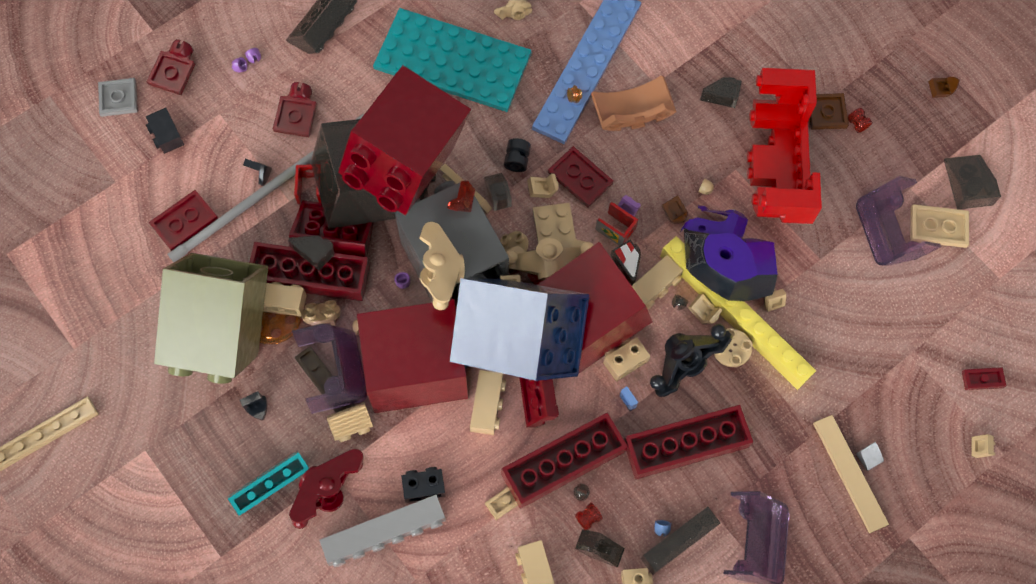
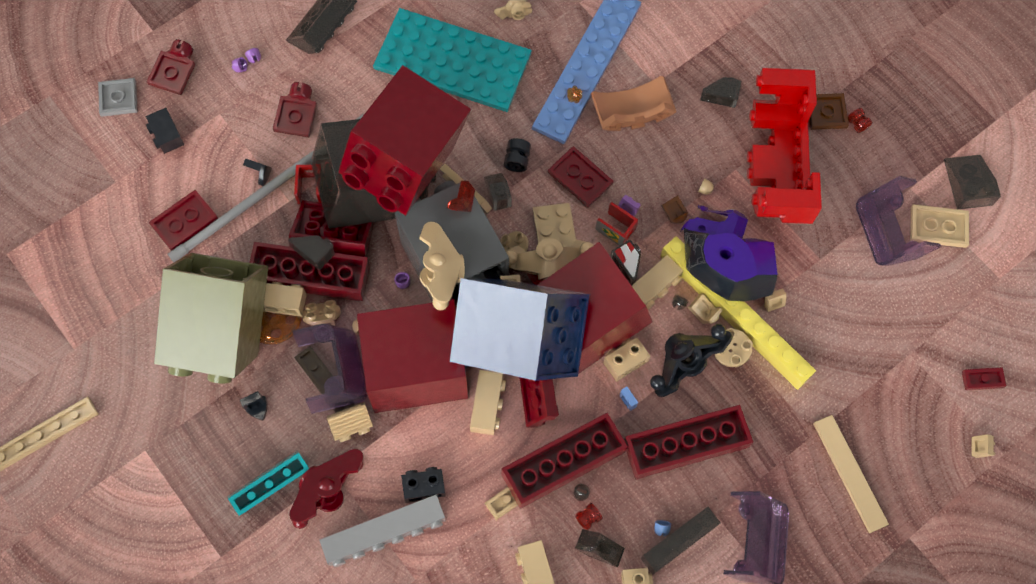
tan bracket [527,174,558,198] -> none
slope [856,442,884,471] -> none
reddish brown plate [928,77,960,98] -> none

